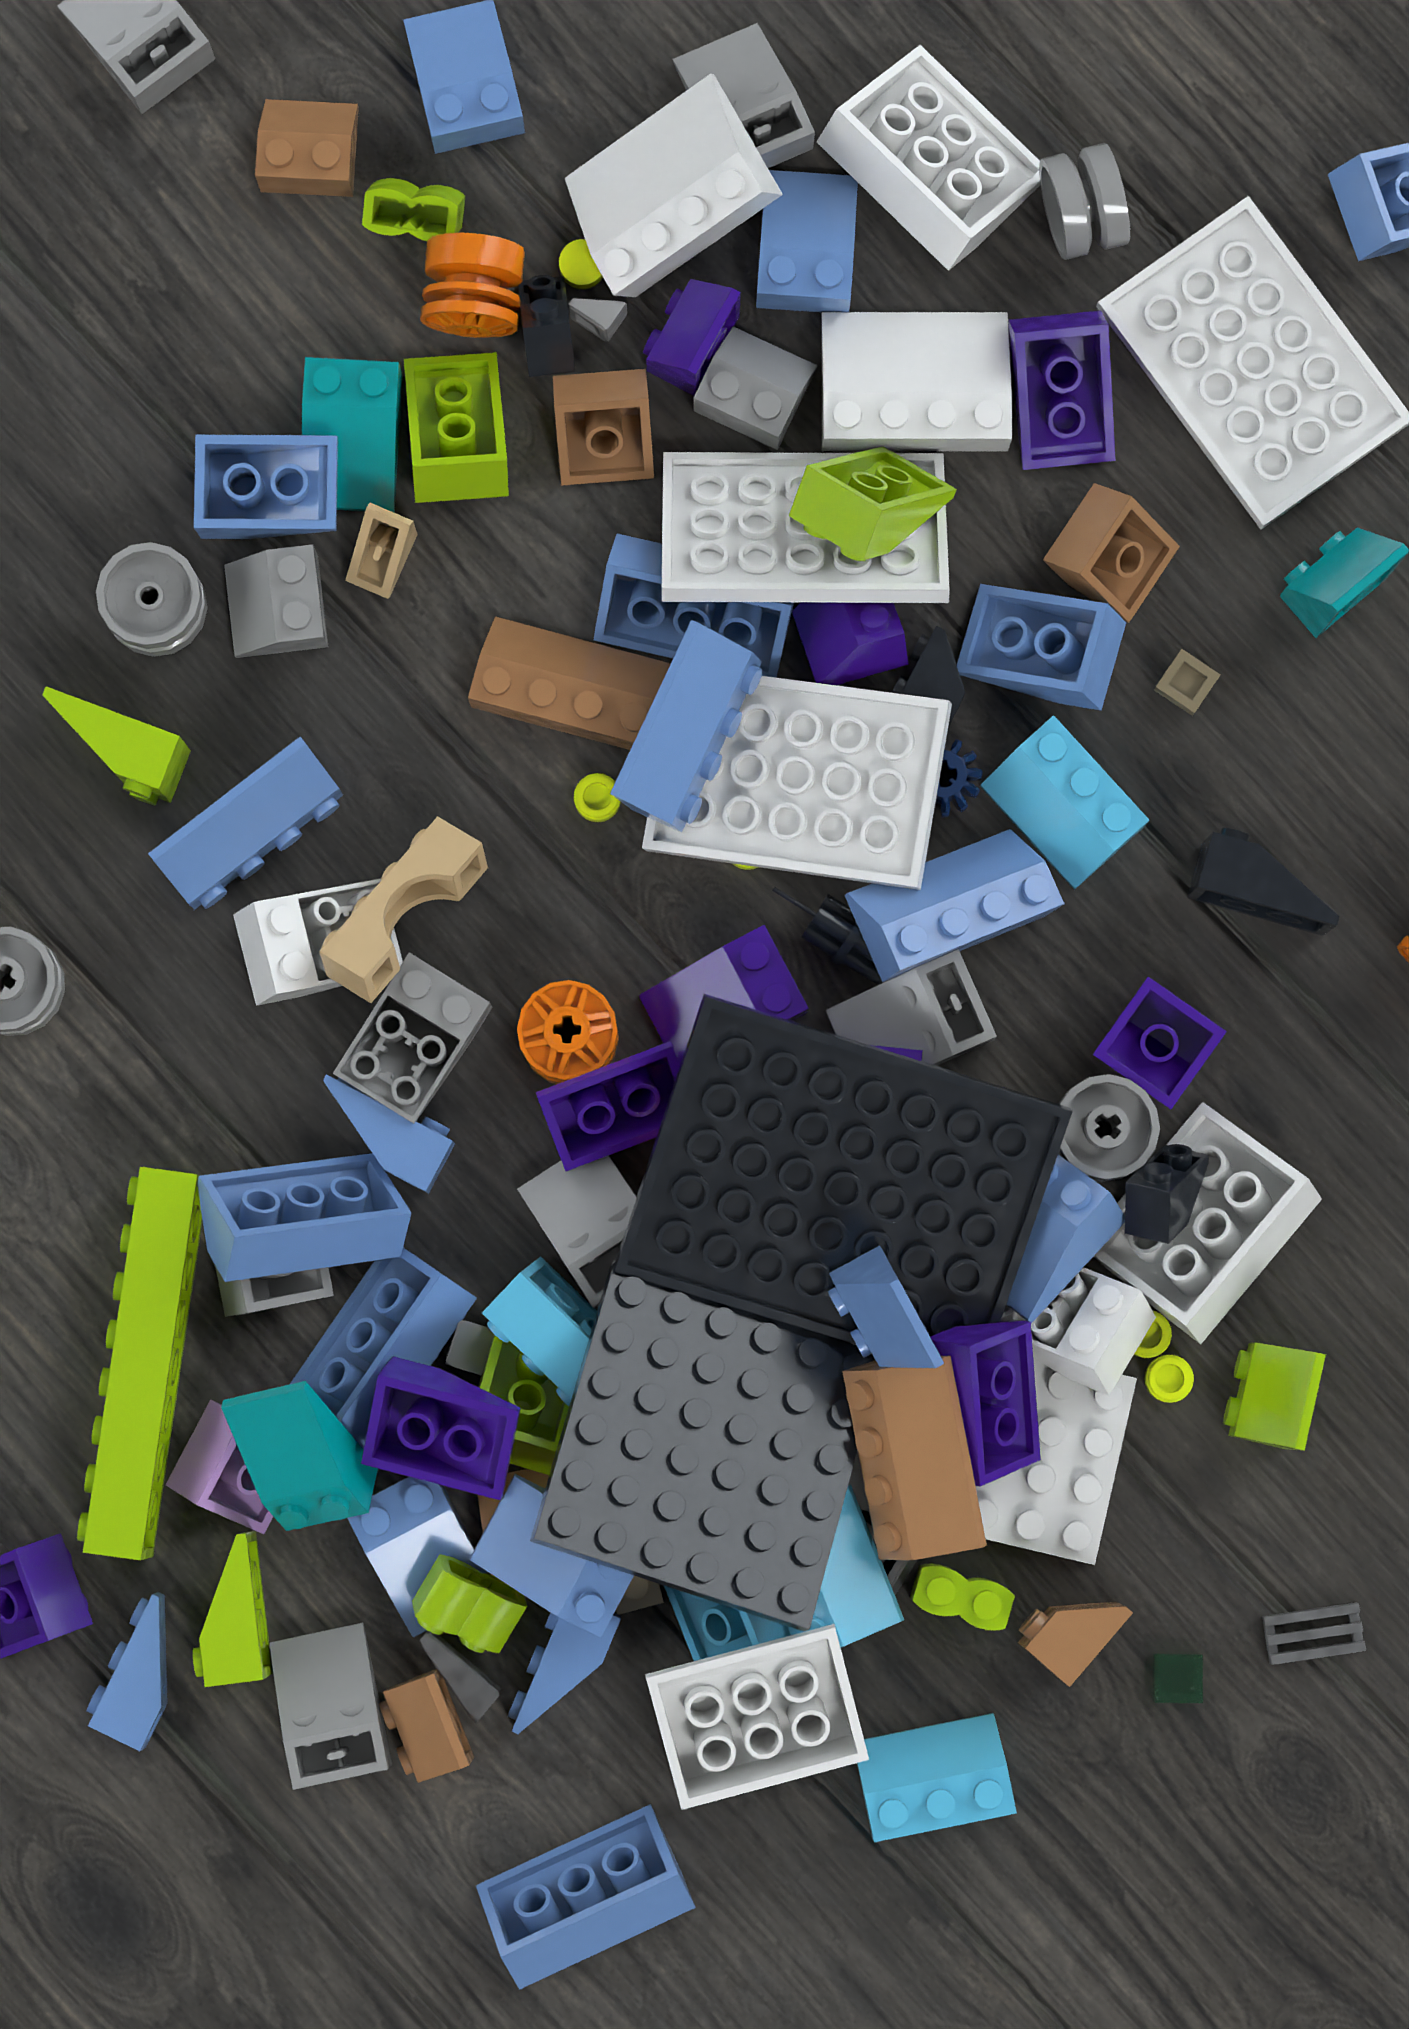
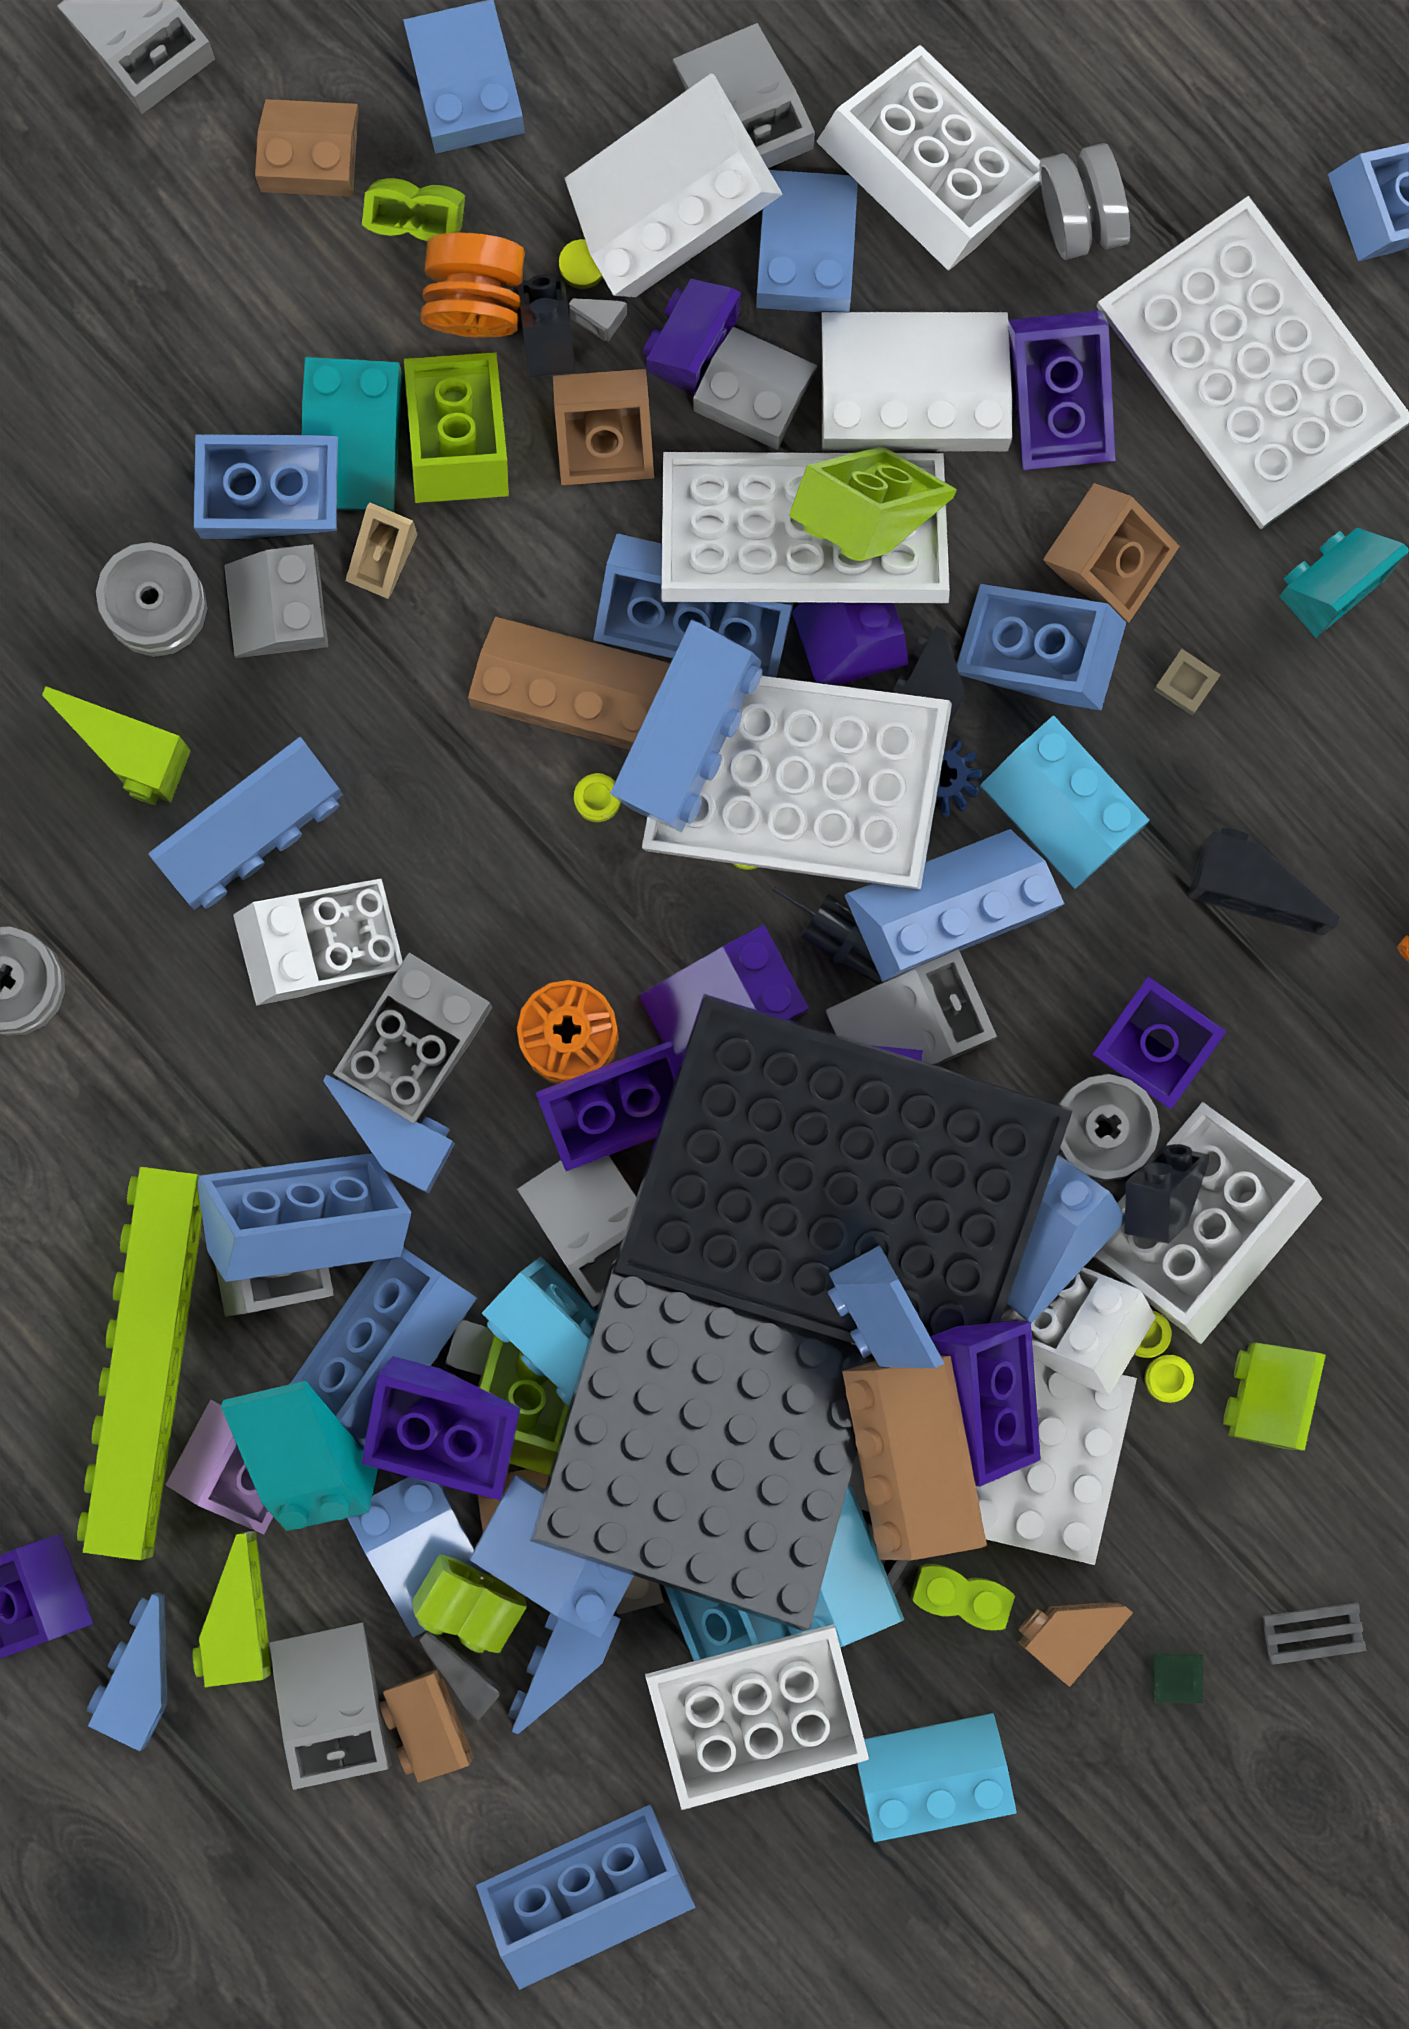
tan arch [319,816,488,1003] -> none

